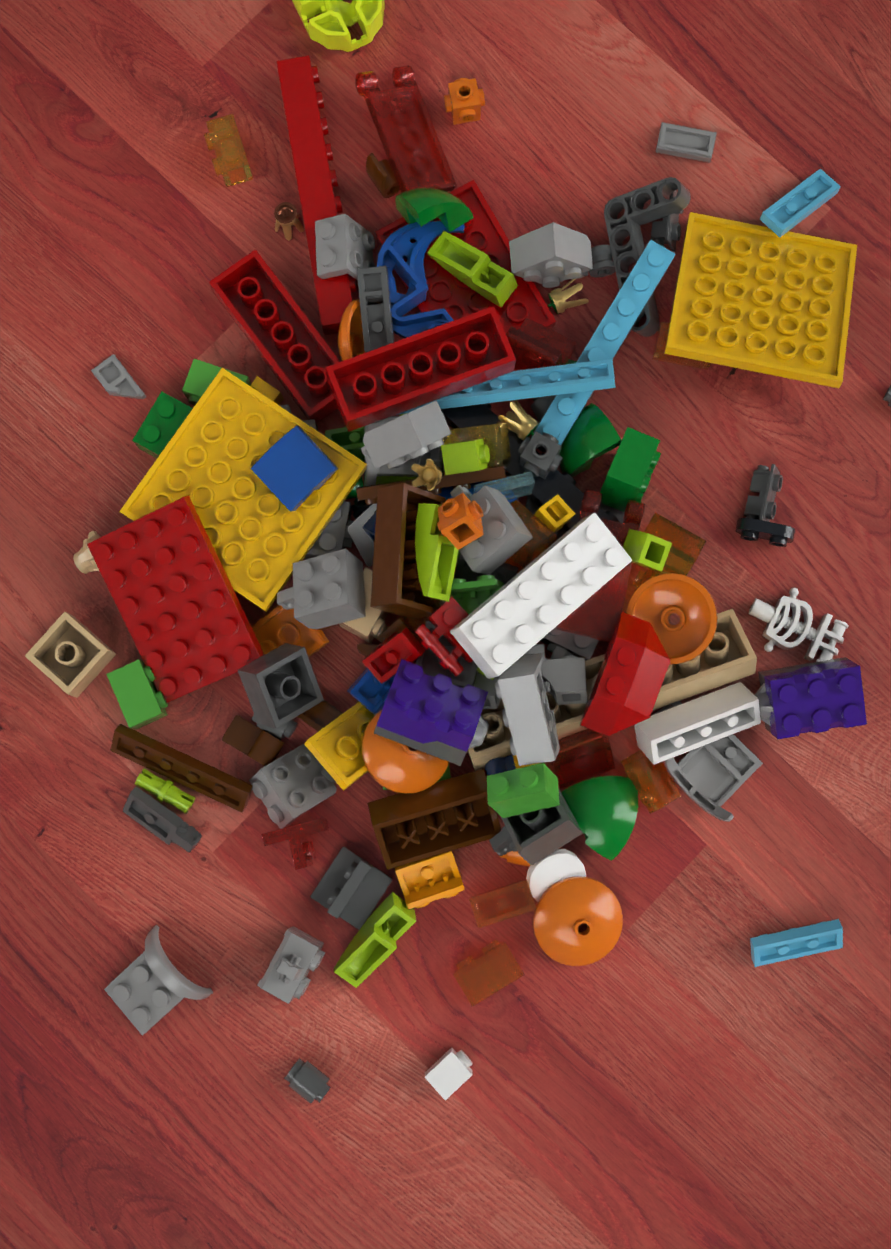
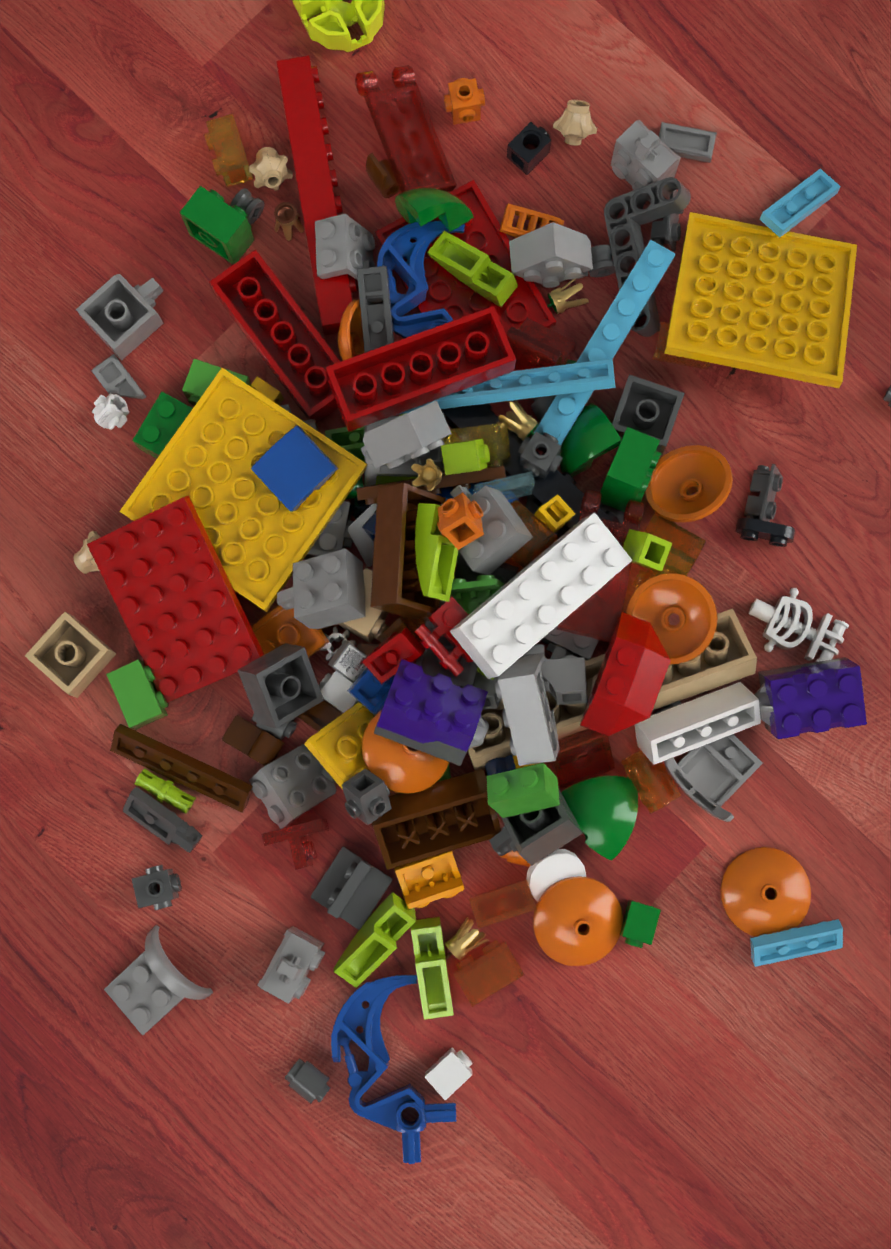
none -> light grey hinge [76,274,164,361]
none -> white gear [92,393,130,430]
none -> dark grey brick [132,865,182,911]
none -> green brick [179,186,254,265]
none -> dark grey wheel [230,188,265,225]
none -> tan rock [249,147,293,191]
none -> white brick [319,671,359,713]
none -> white gear [320,627,356,661]
none -> tile [328,640,367,683]
none -> blue piece [331,975,456,1164]
none -> dark grey brick [342,768,392,825]
none -> lime slope [411,917,454,1020]
none -> pearl gold piece [445,917,489,961]
none -> orange slope [499,203,564,238]
none -> black brick [507,122,551,175]
none -> tan rock [553,100,597,145]
none -> light grey hinge [610,120,681,203]
none -> dark grey brick [612,374,685,455]
none -> green brick [620,900,661,948]
none -> orange dish [645,445,733,522]
none -> orange dish [720,847,811,937]

